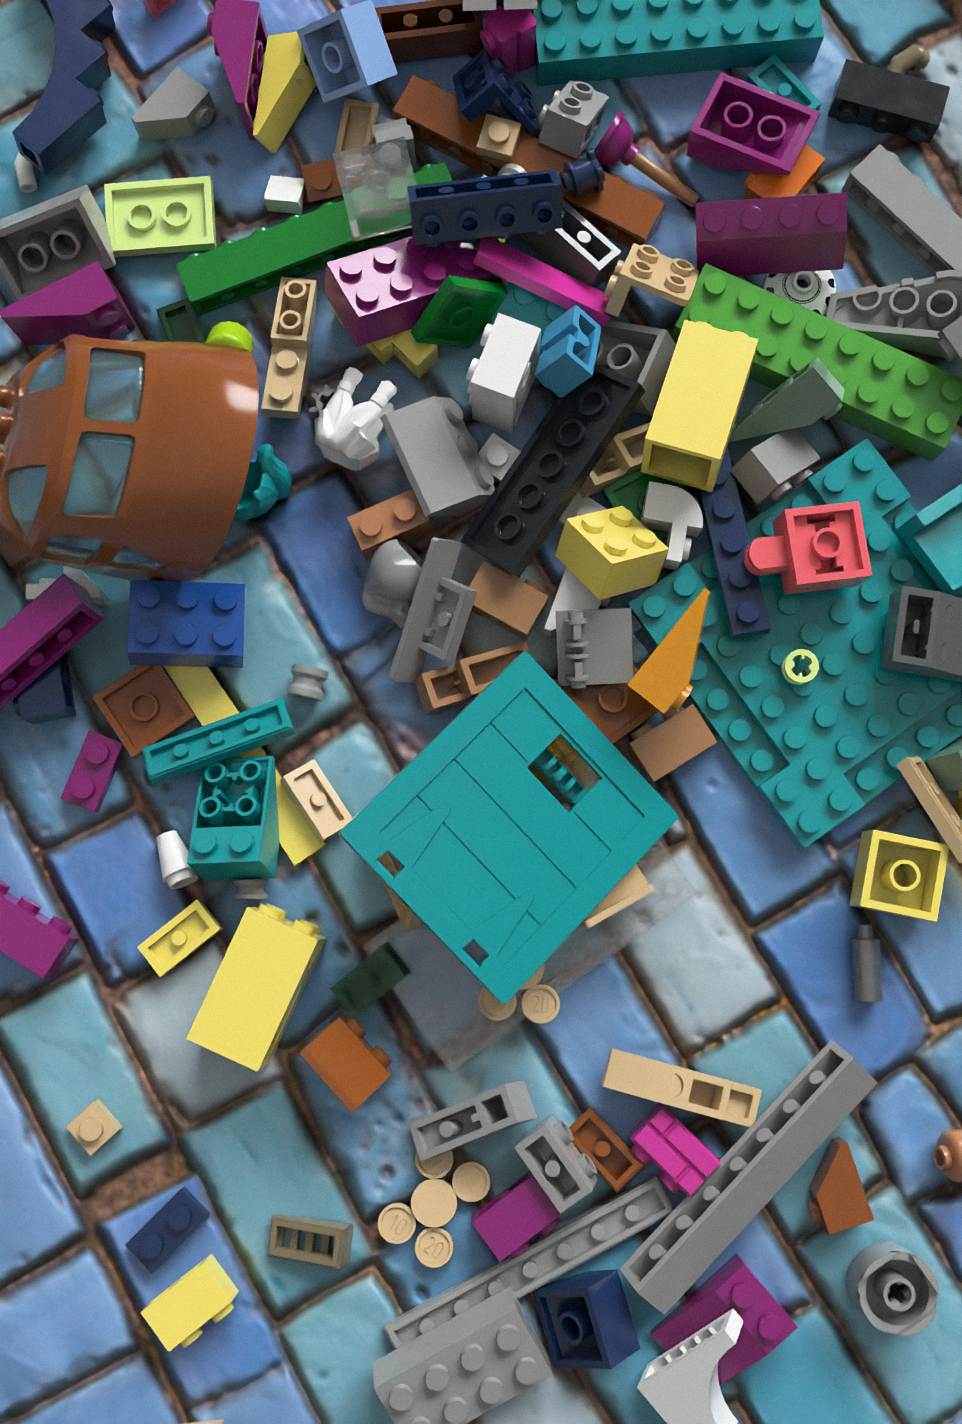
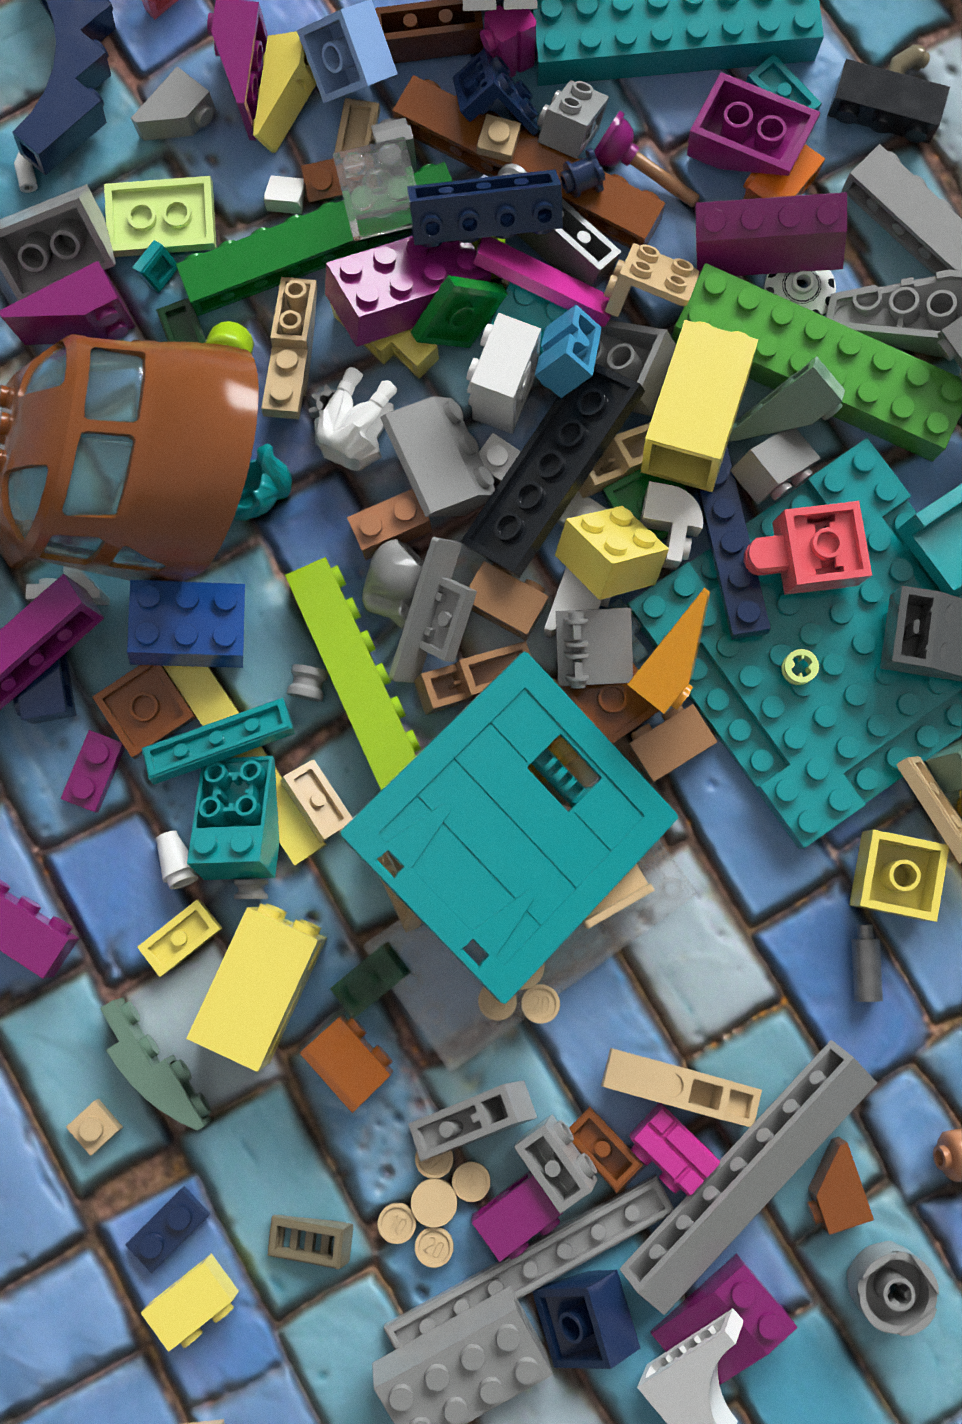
none -> sand green slope [100,998,212,1131]
none -> teal tile [132,240,177,293]
none -> lime brick [285,557,422,790]

